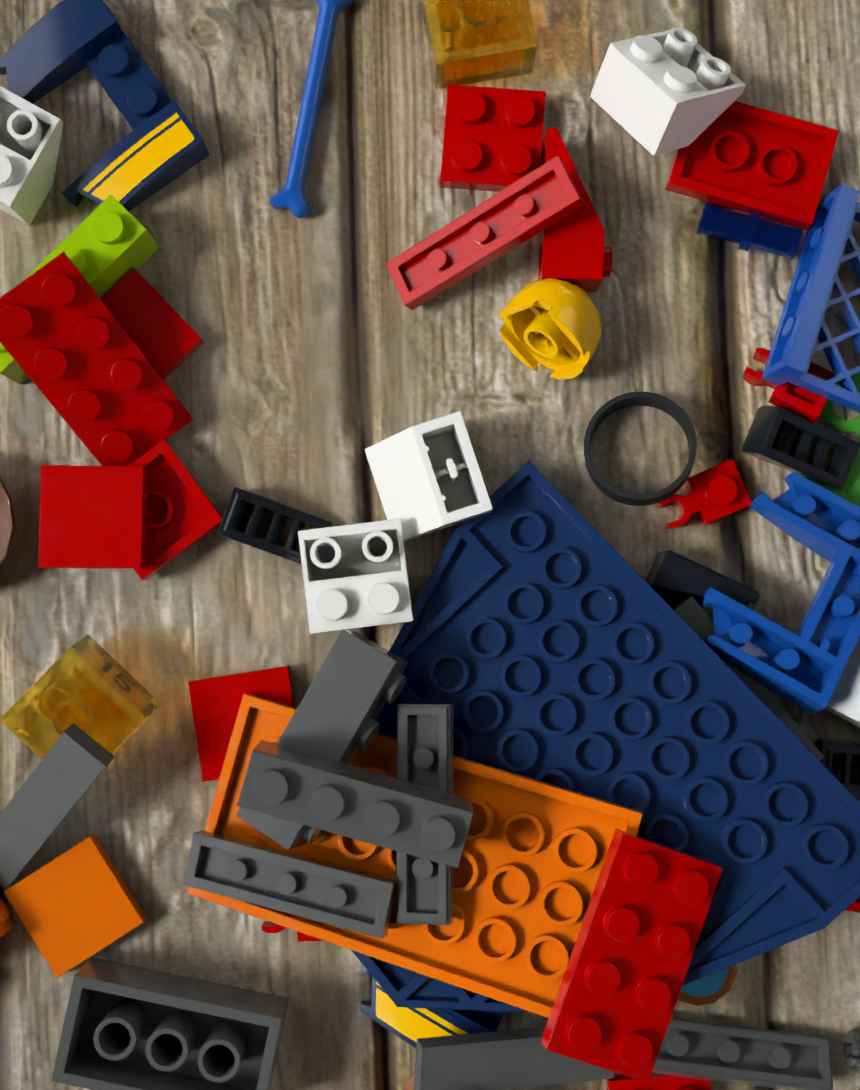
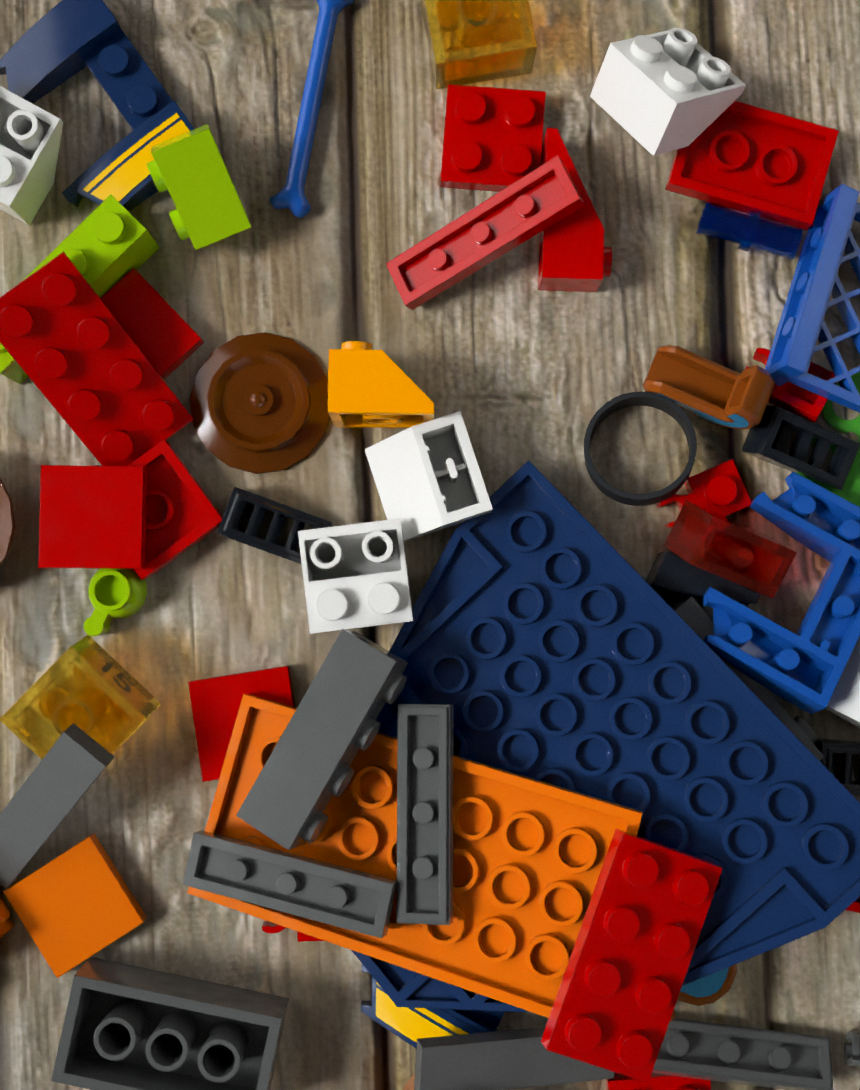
dark grey brick [237,740,473,868] -> none
yellow cylinder [499,278,602,380] -> none
none -> lime piece [84,569,147,636]
none -> lime brick [147,124,251,250]
none -> reddish brown piece [190,332,330,474]
none -> light orange slope [328,341,434,429]
none -> dark orange animal [643,345,775,429]
none -> clear red brick [664,500,797,598]

